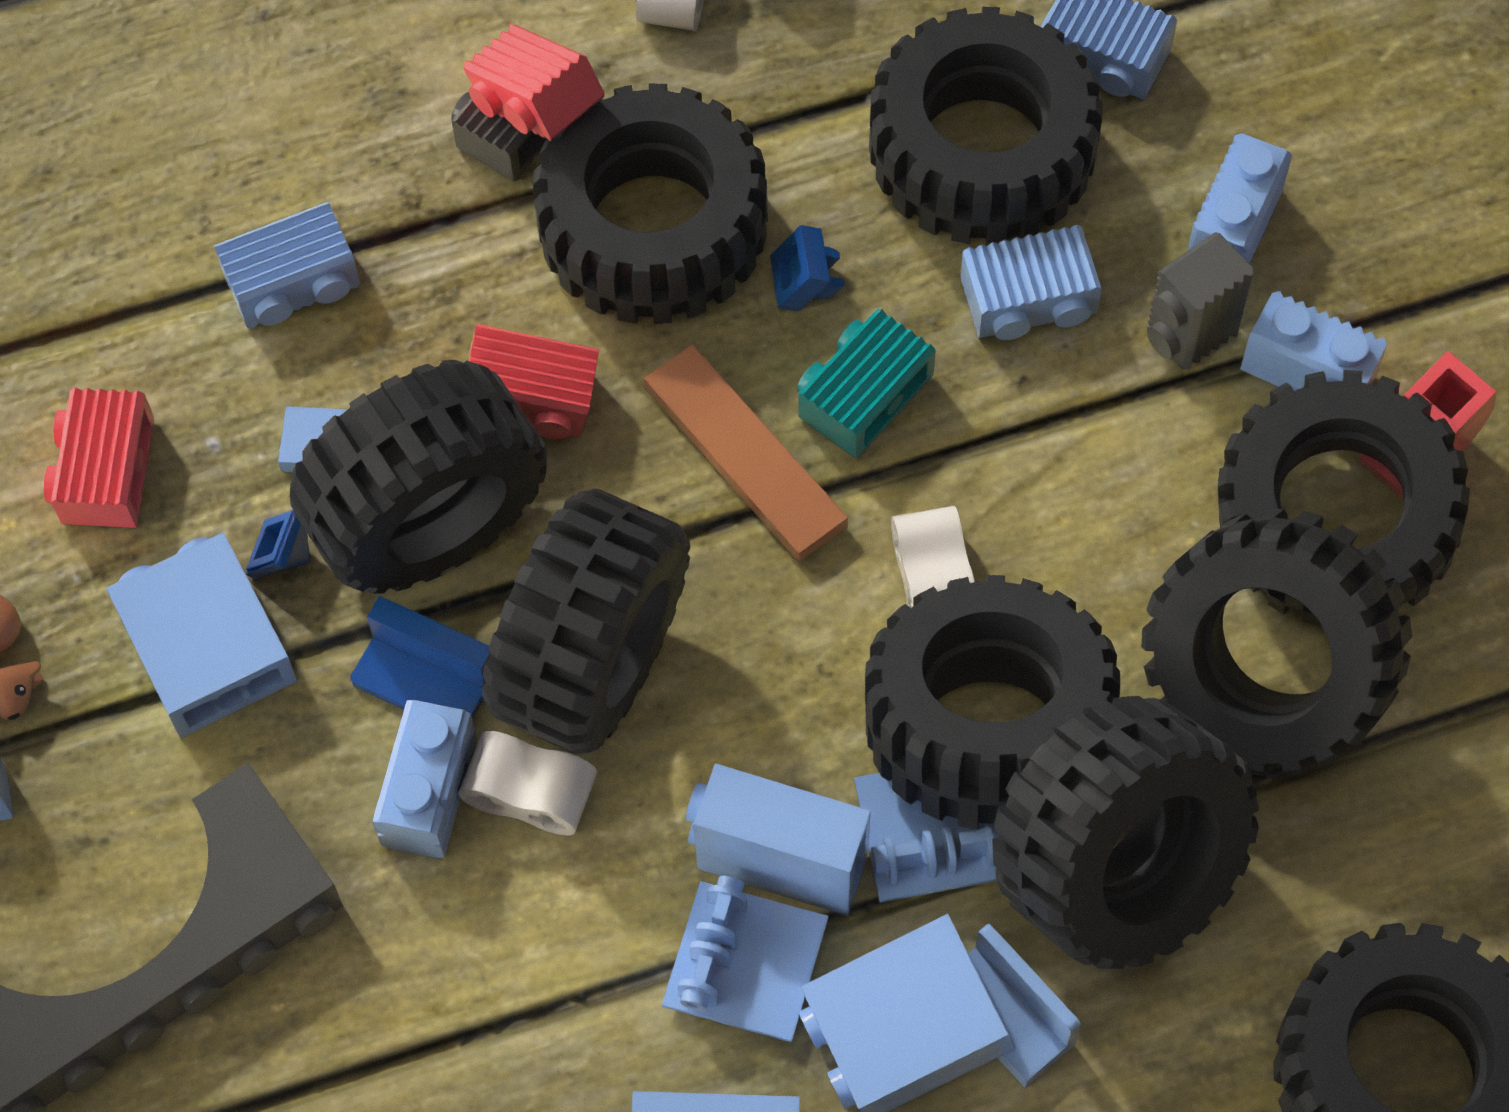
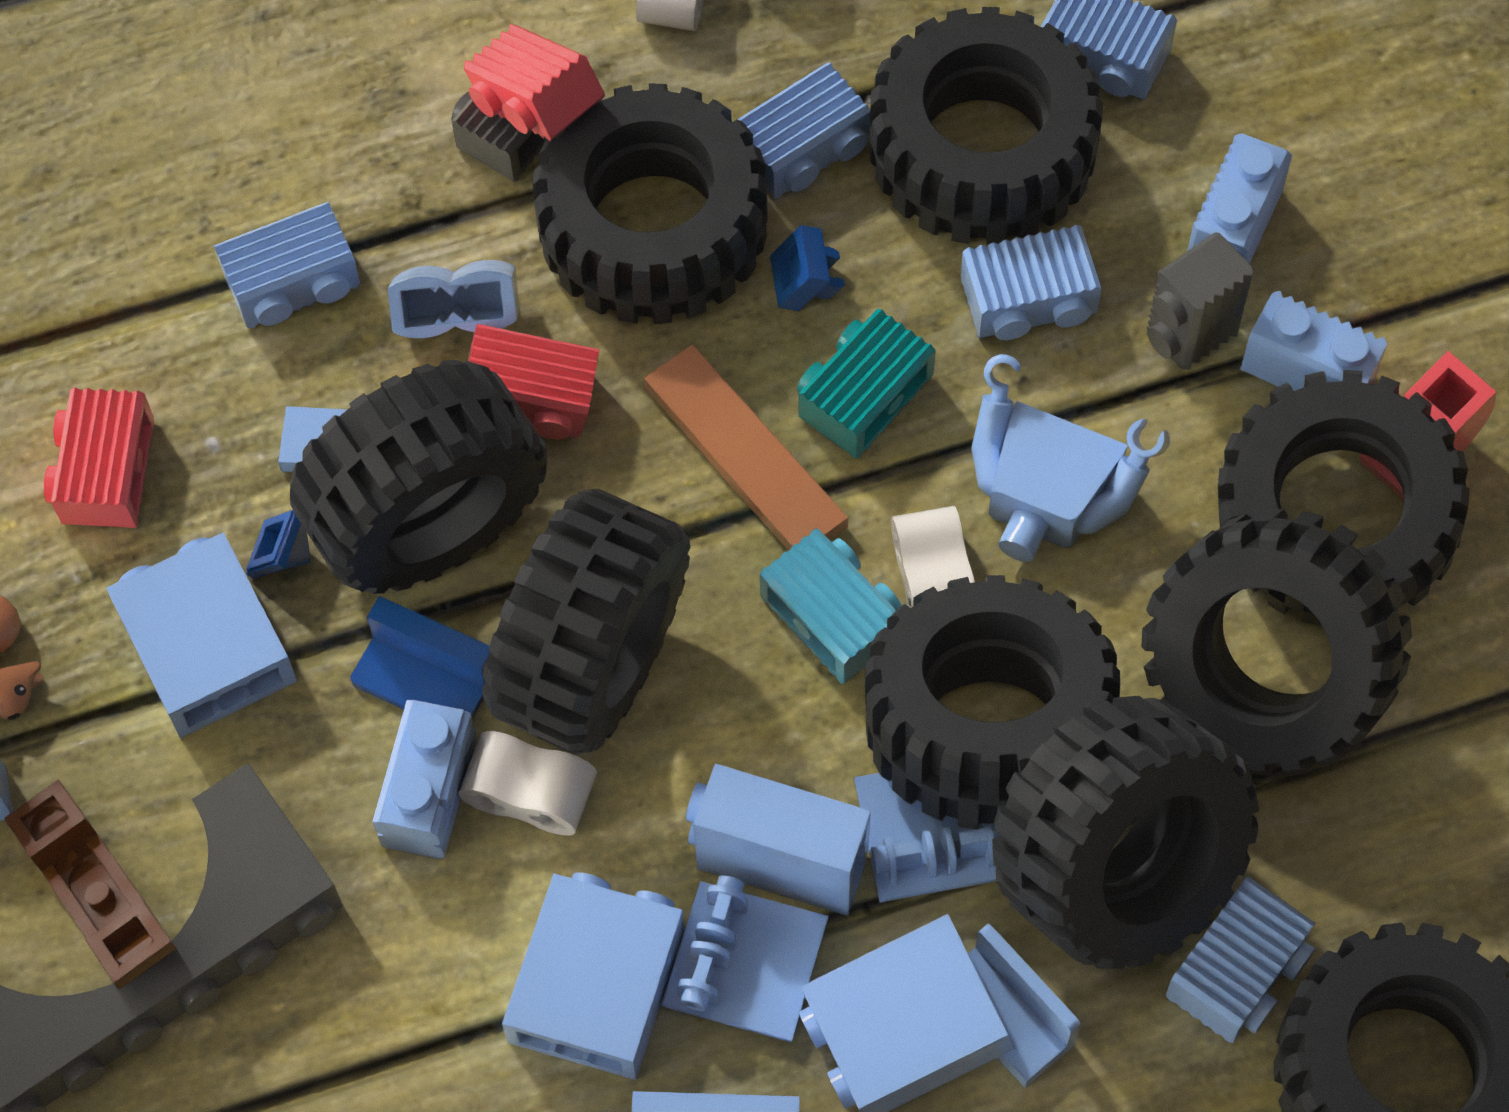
none -> reddish brown slope [4,779,177,990]
none -> light blue brick [387,260,520,338]
none -> light blue brick [502,872,685,1080]
none -> light blue brick [738,62,870,199]
none -> medium azure brick [759,528,902,684]
none -> light blue torso [971,354,1170,562]
none -> light blue brick [1165,876,1316,1043]

